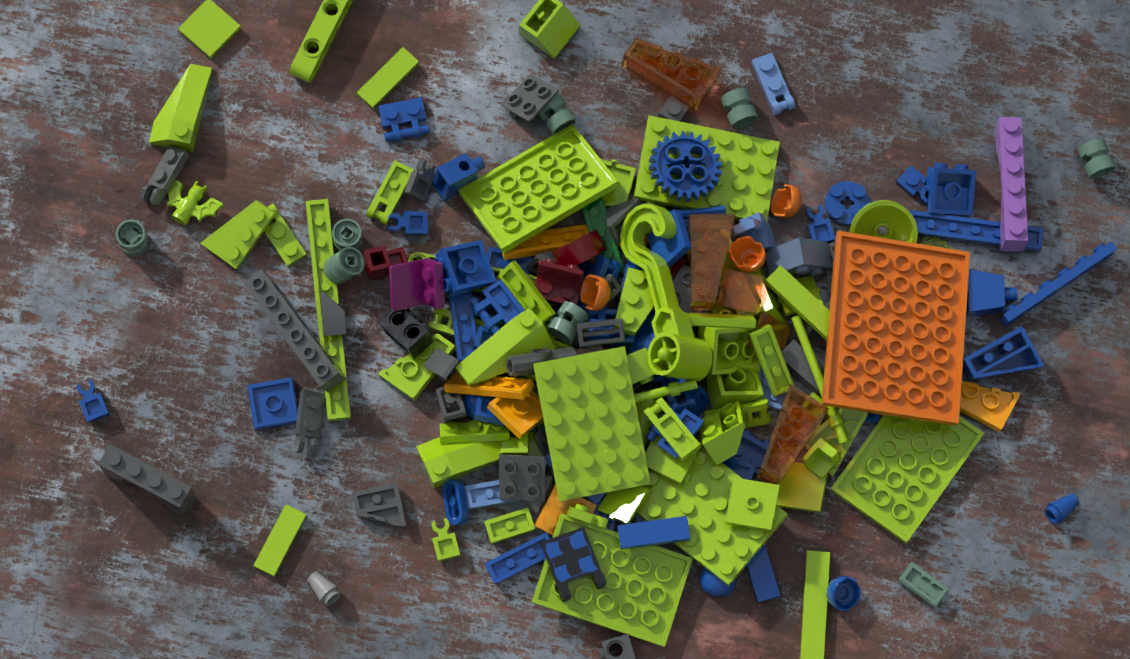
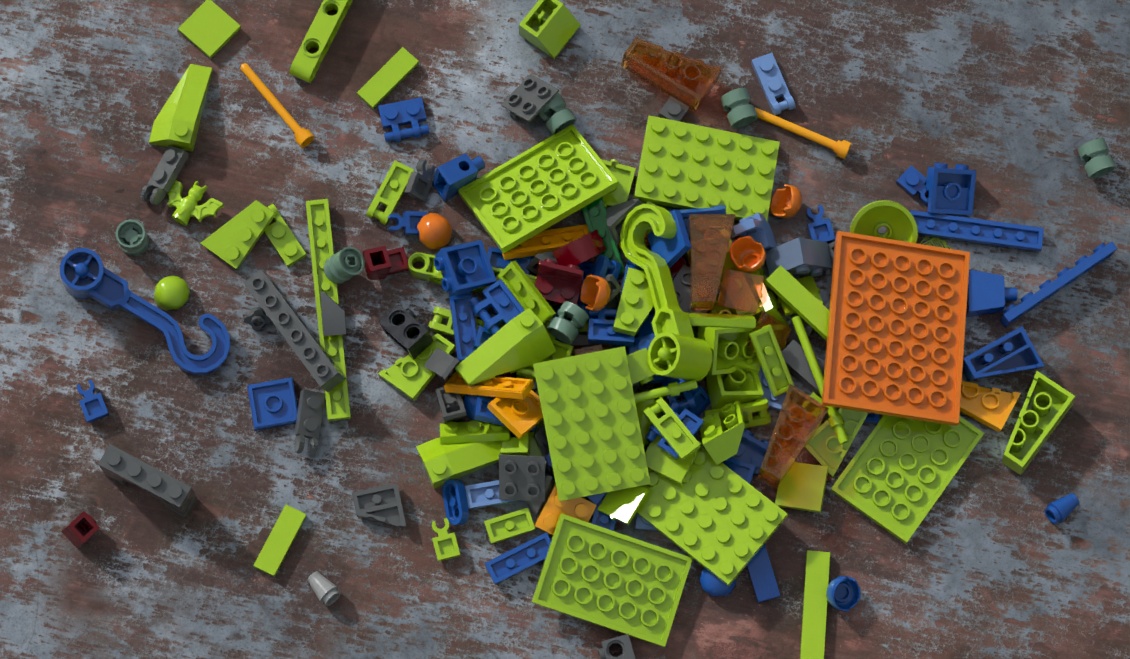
sand green wheel [332,219,363,252] -> none
magenta bracket [389,258,445,311] -> none
dark grey piece [506,347,577,377] -> none
black flag [540,527,607,602] -> none
lime plate [567,503,608,528] -> none
dark grey tile [577,318,625,347] -> none
blue tile [617,516,690,550] -> none
blue gear [648,131,722,202] -> none
lime plate [725,477,780,532] -> none
lime panel [802,438,840,479] -> none
blue plate [824,181,870,227] -> none
sand green plate [898,562,949,608] -> none
medium lavender arch [995,117,1028,252] -> none
none -> blue piece [60,248,230,375]
none -> dark red brick [61,511,100,548]
none -> lime hair [153,276,190,311]
none -> light orange piece [240,63,315,148]
none -> dark grey plate [244,307,271,331]
none -> orange hair [417,213,452,250]
none -> light orange piece [754,107,852,159]
none -> lime wedge [1002,371,1075,475]

